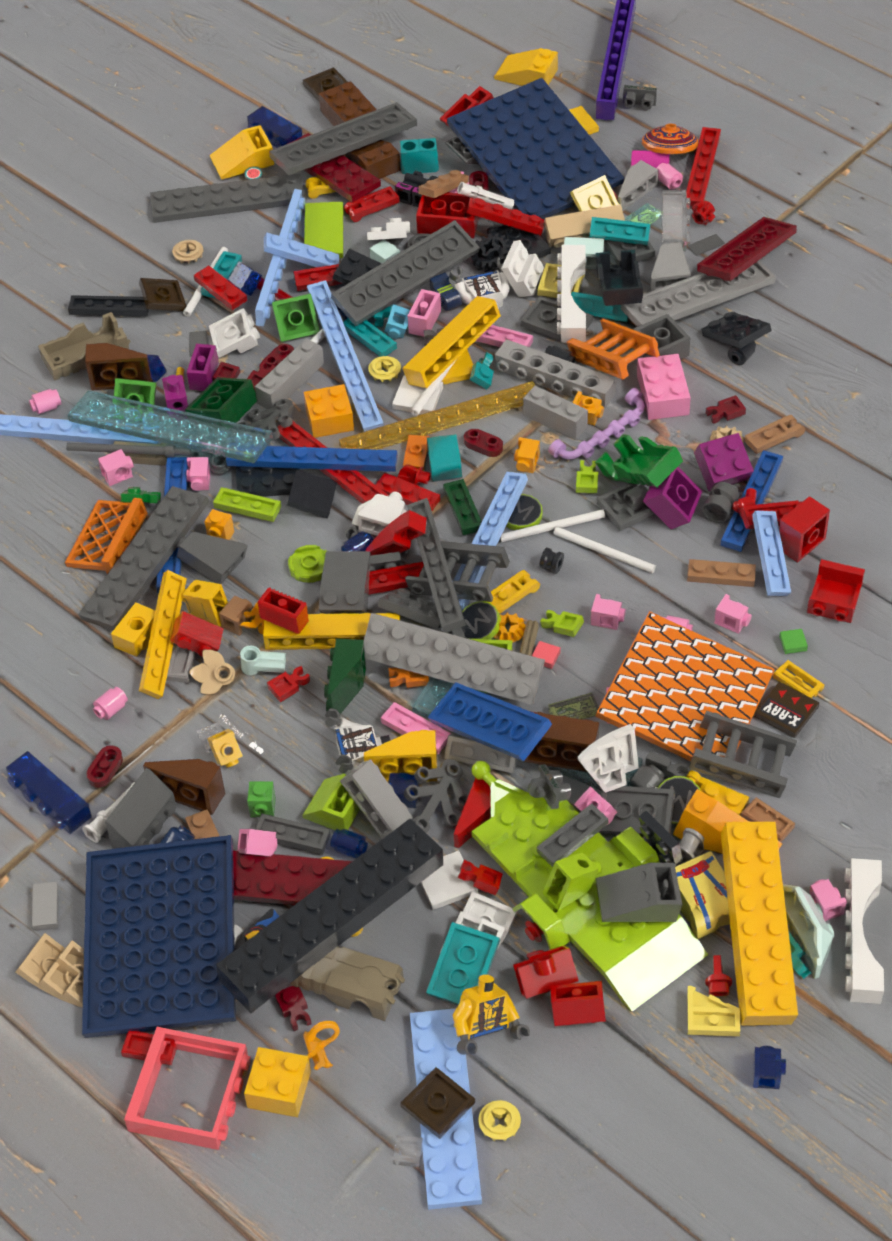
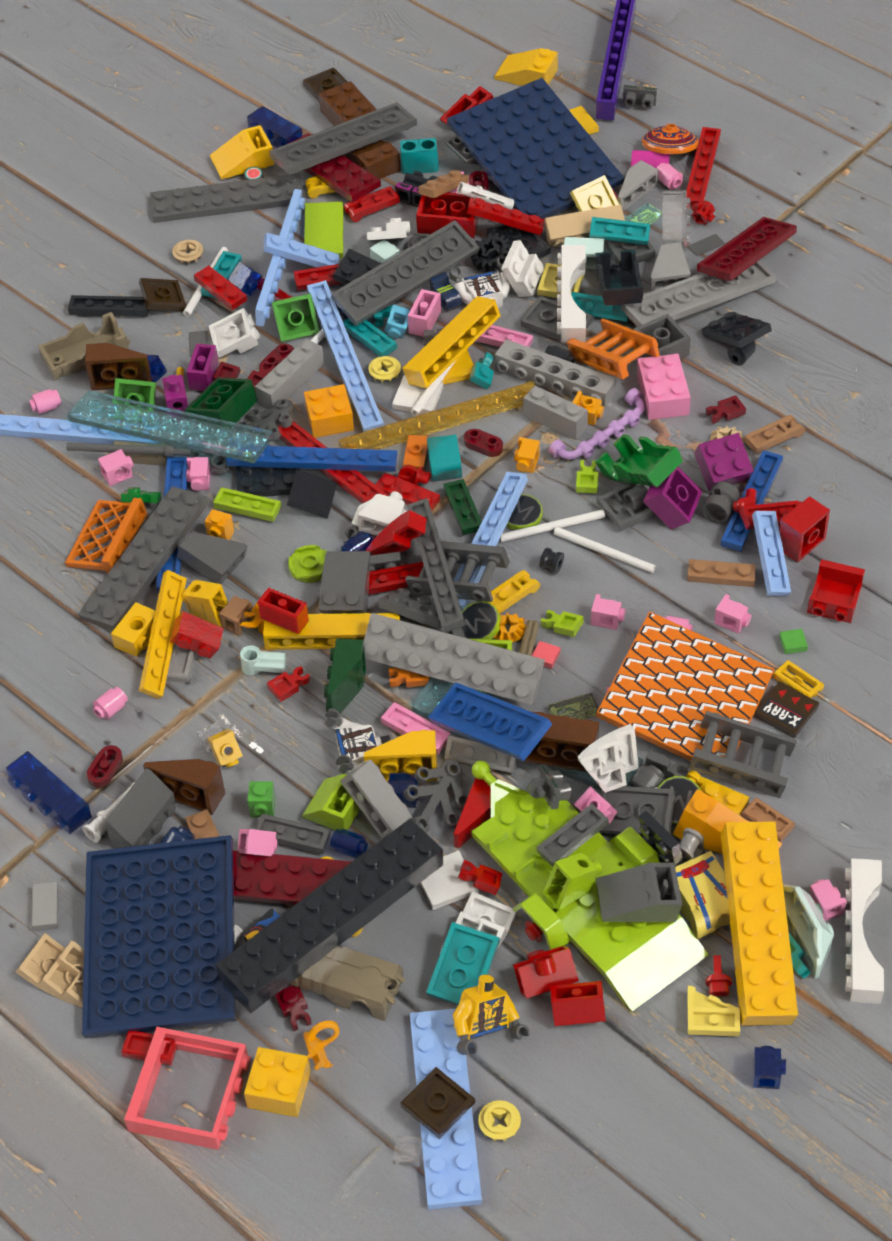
tan plate [189,650,235,695] -> none

